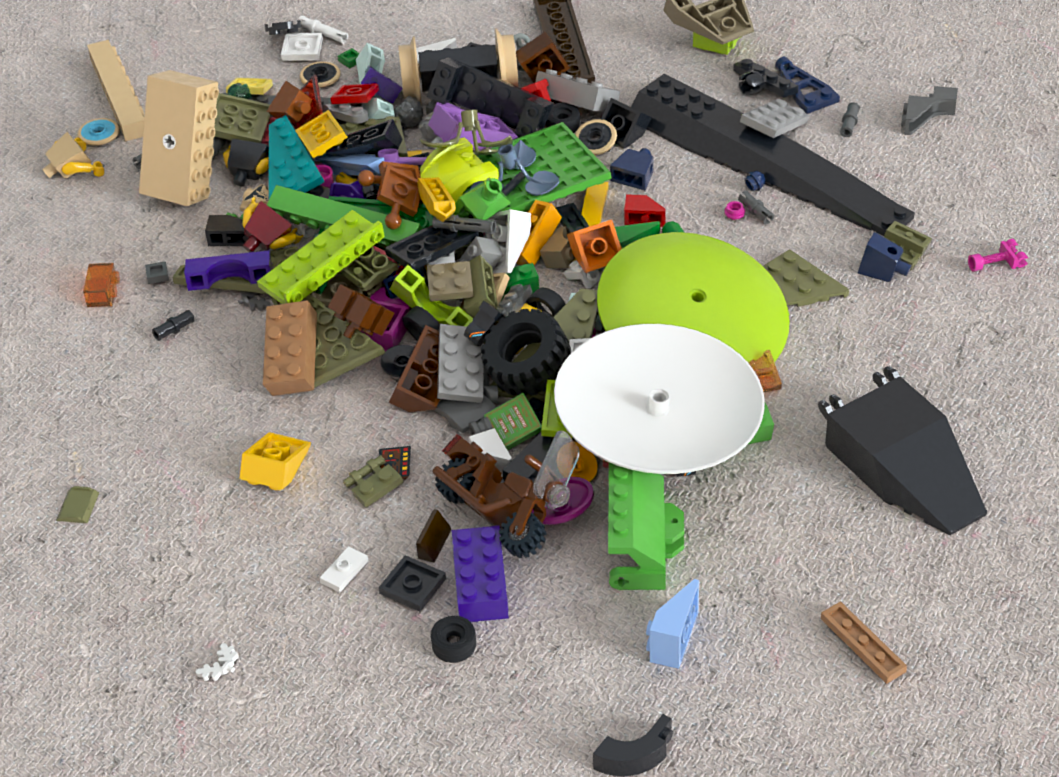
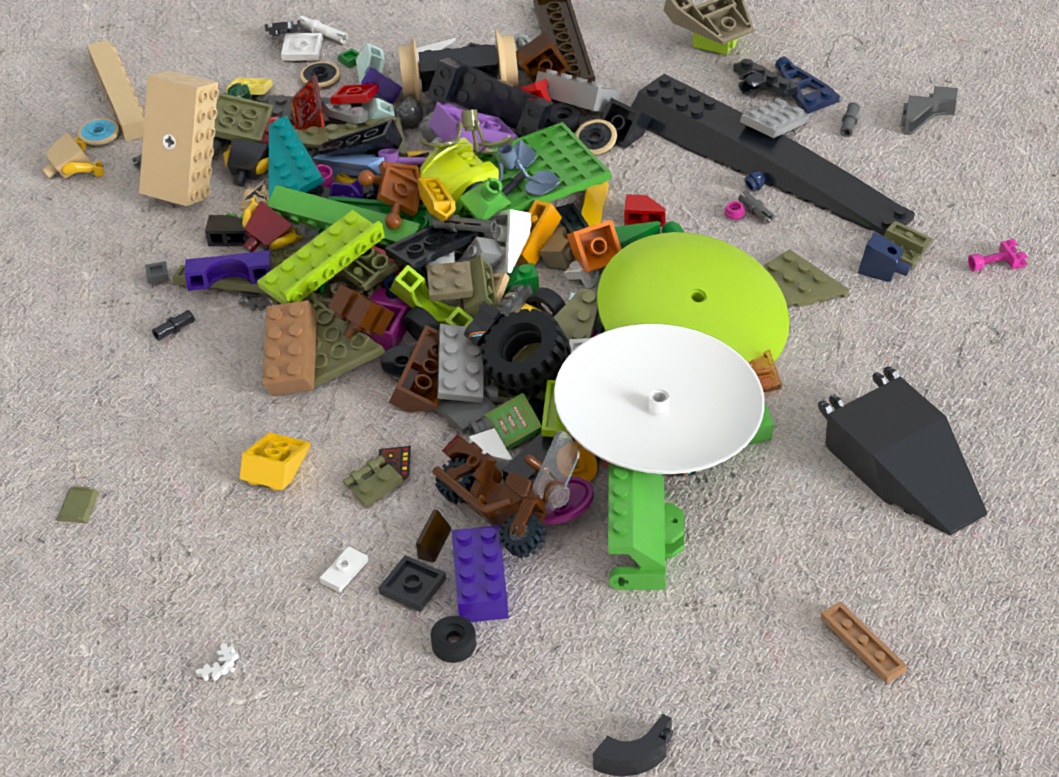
clear orange brick [83,263,120,307] -> none
dark orange torso [267,81,312,123] -> none
yellow plate [295,110,348,158] -> none
dark blue torso [610,148,654,191] -> none
light blue slope [646,579,699,669] -> none

